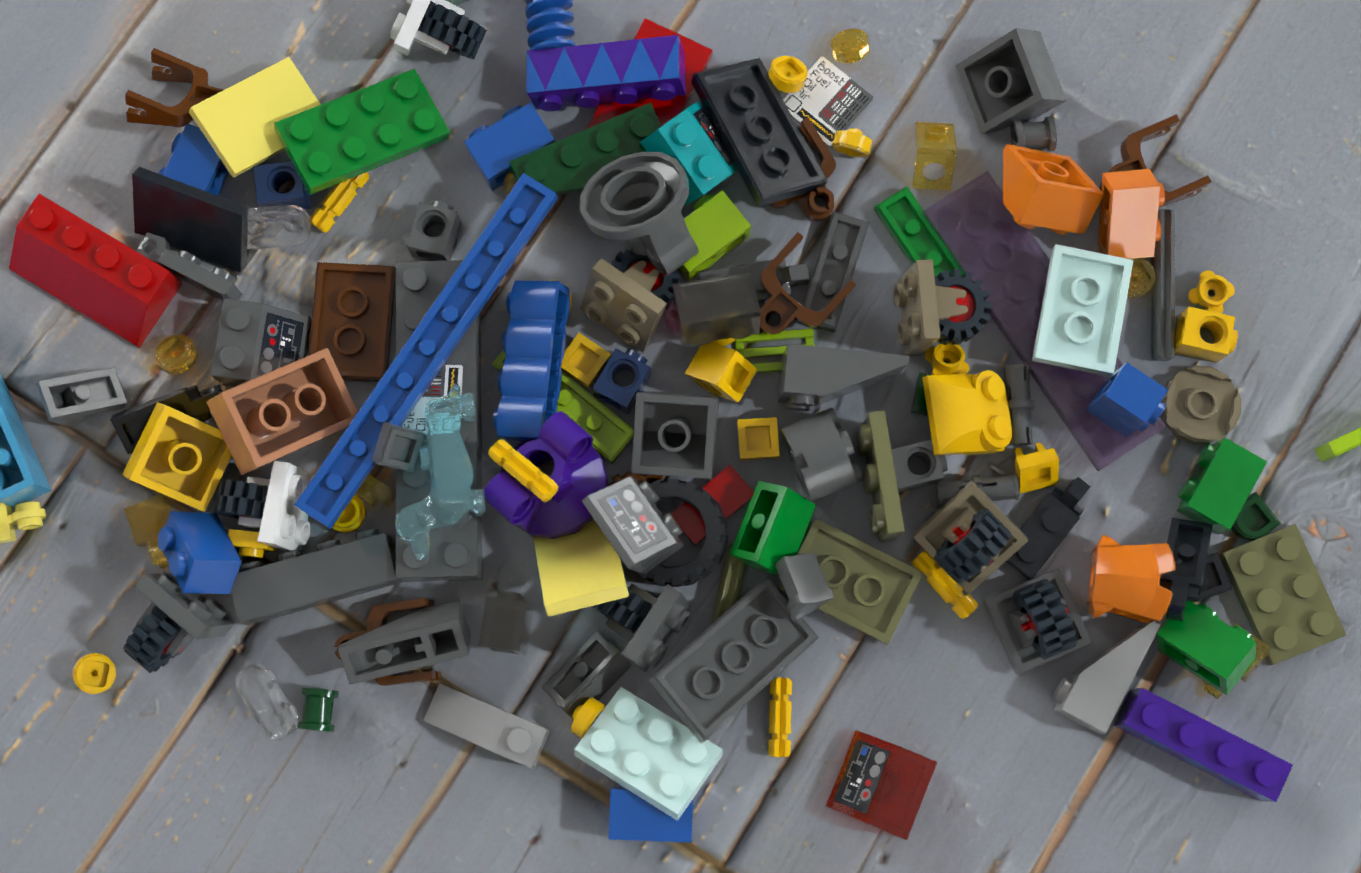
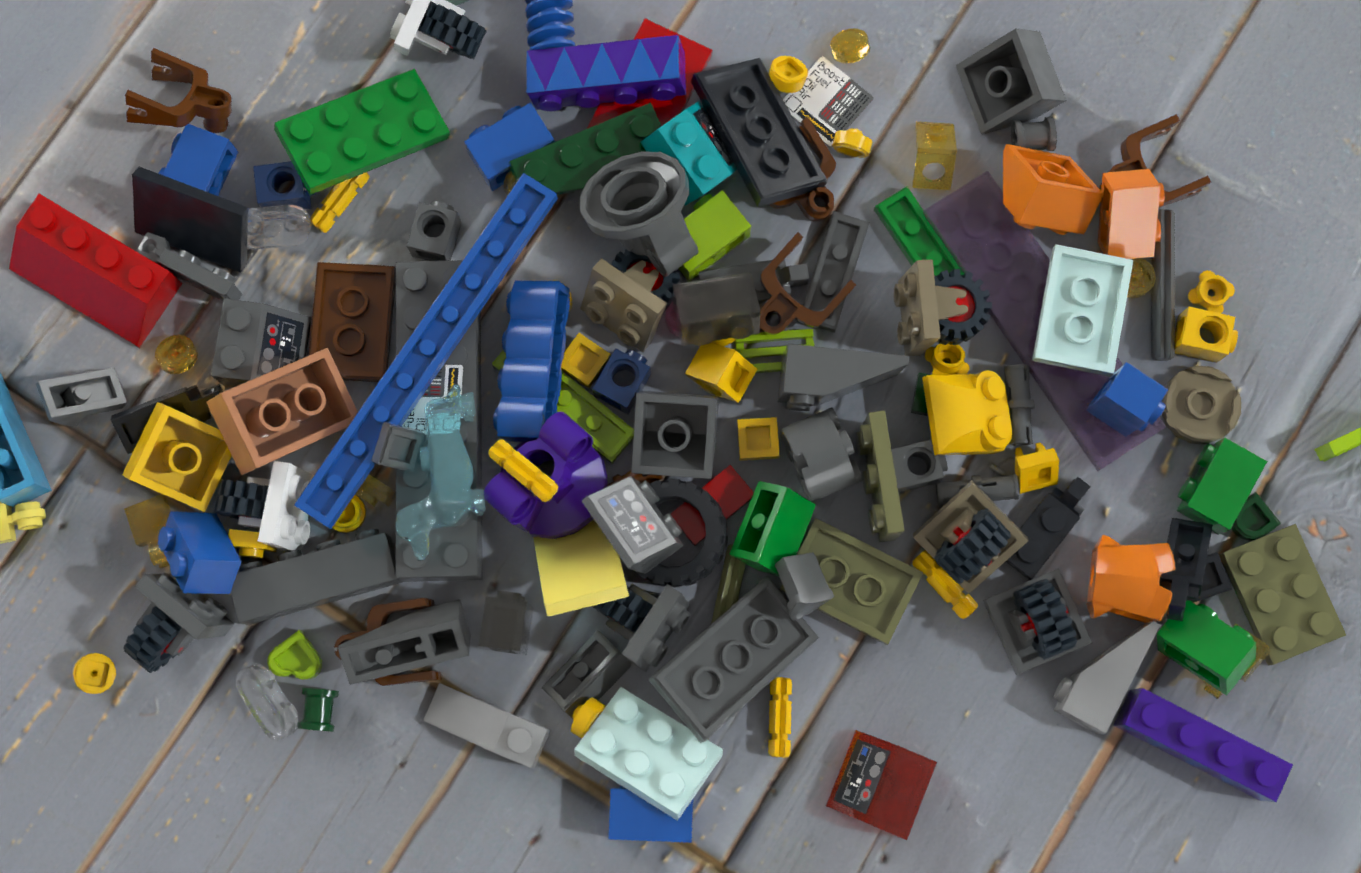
light yellow tile [189,57,321,178] -> none
none -> lime tile [267,630,322,680]

